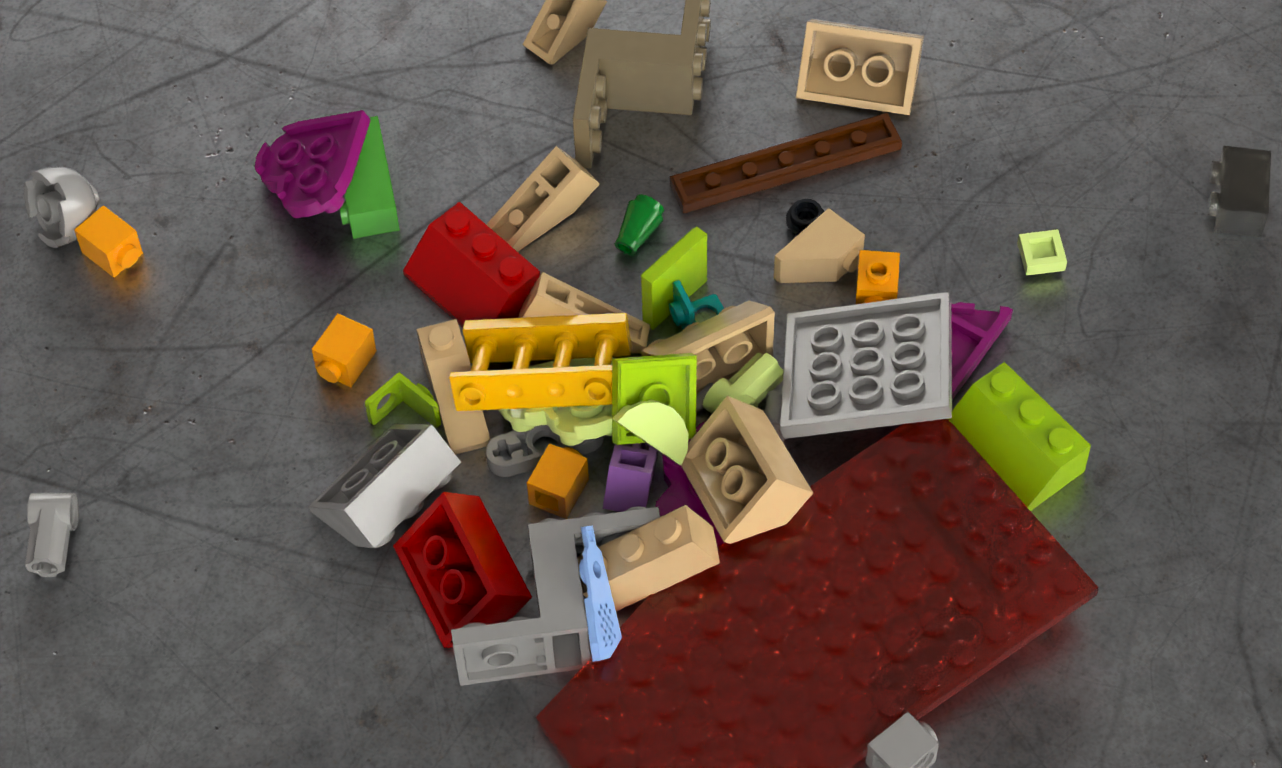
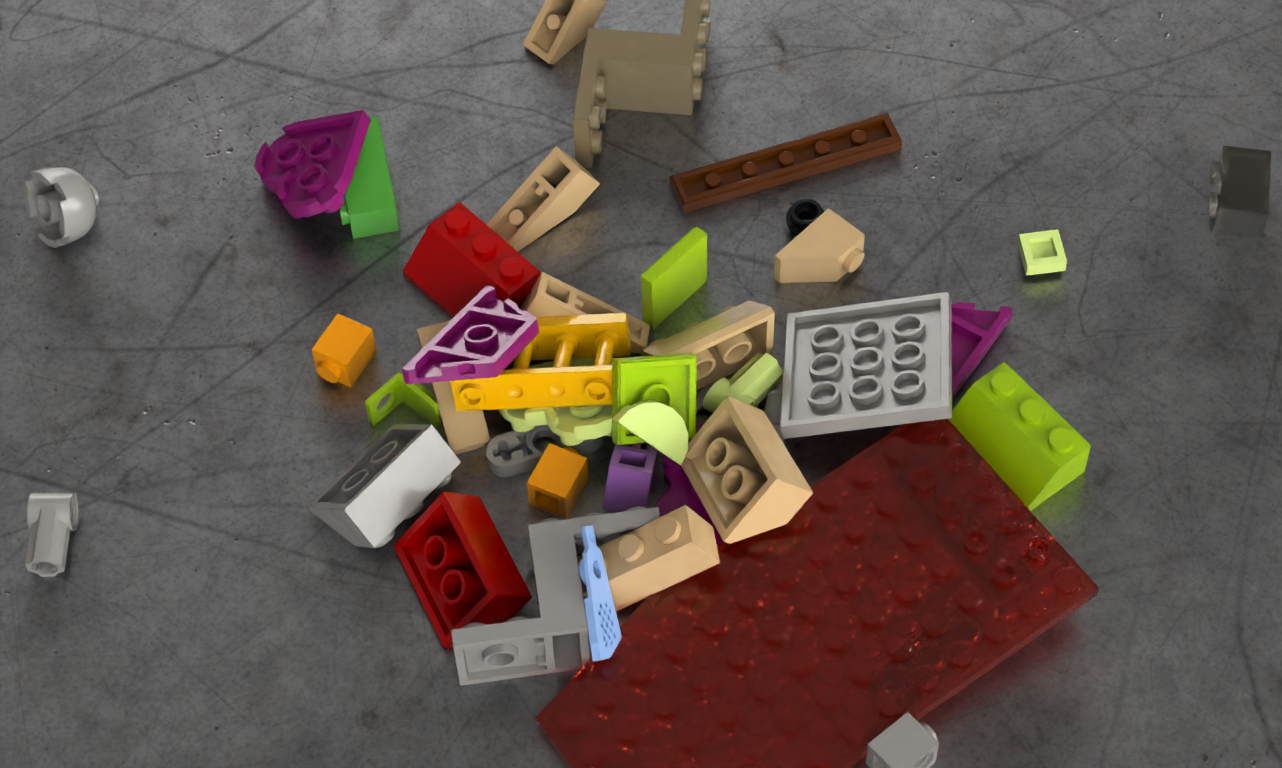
light orange brick [74,205,143,278] -> none
green cone [614,194,664,256] -> none
teal bracket [669,280,724,330] -> none
tan slope [796,19,924,115] -> none
light orange brick [855,250,900,304] -> none
none -> magenta wing [402,285,539,384]

